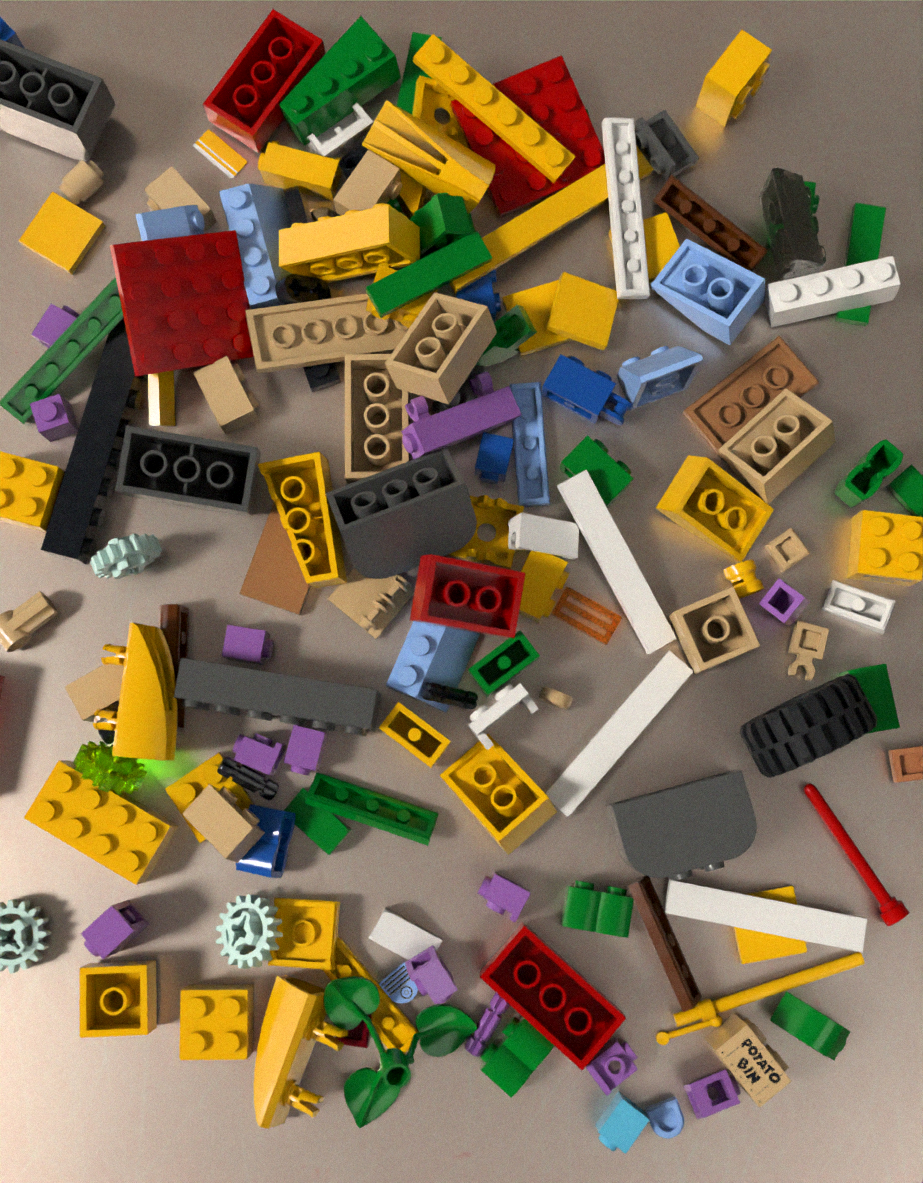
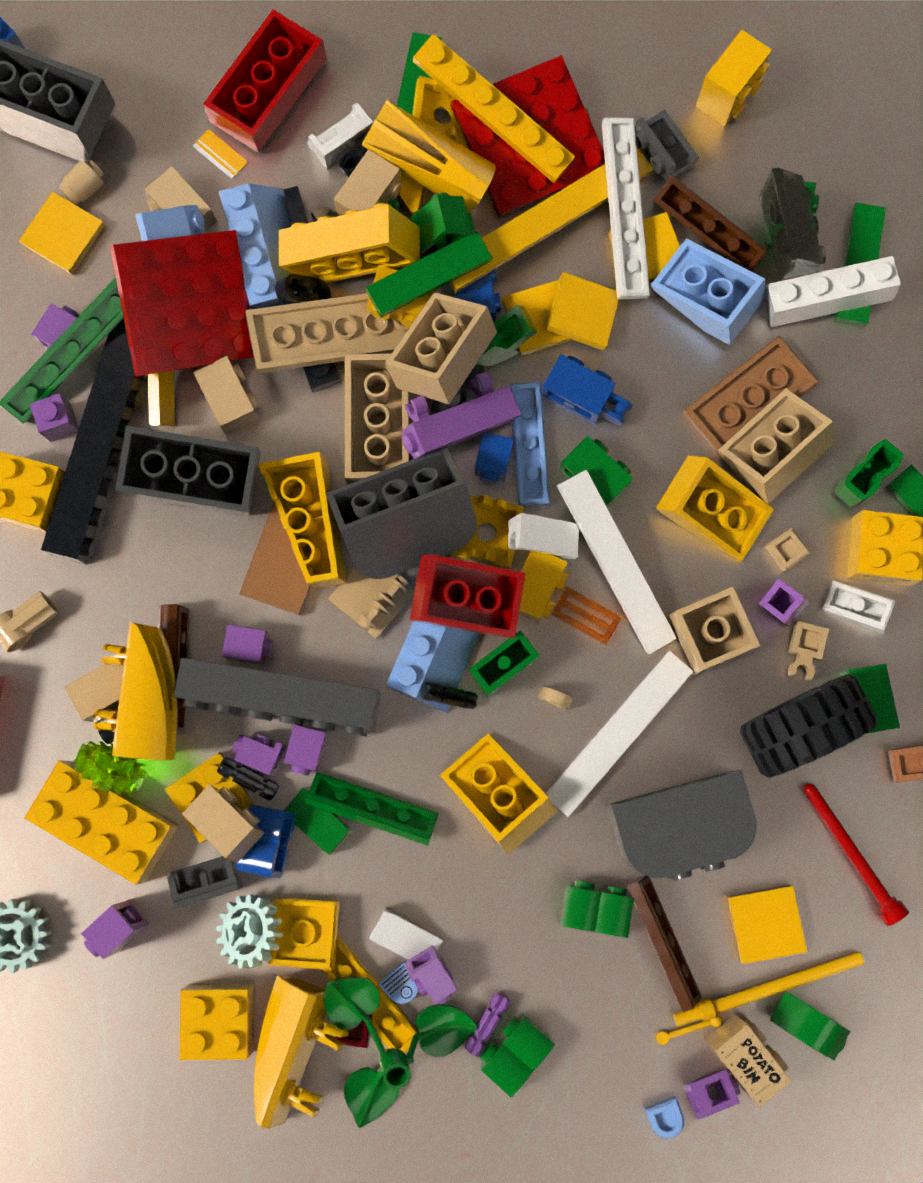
yellow brick [79,960,157,1038] -> none
light aqua gear [90,534,162,579] -> none
yellow brick [258,140,342,201] -> none
green wedge [279,16,401,146] -> none
yellow brick [379,701,451,768] -> none
white piece [468,683,539,750] -> none
medium lavender brick [477,872,531,923] -> none
red brick [480,922,626,1071] -> none
medium lavender brick [586,1037,638,1096] -> none
medium azure brick [595,1091,650,1154] -> none
light blue slope [617,346,703,410] -> none
white tile [664,879,868,953] -> none
yellow wheel [723,559,765,599] -> none
none -> dark grey hinge [167,856,244,909]

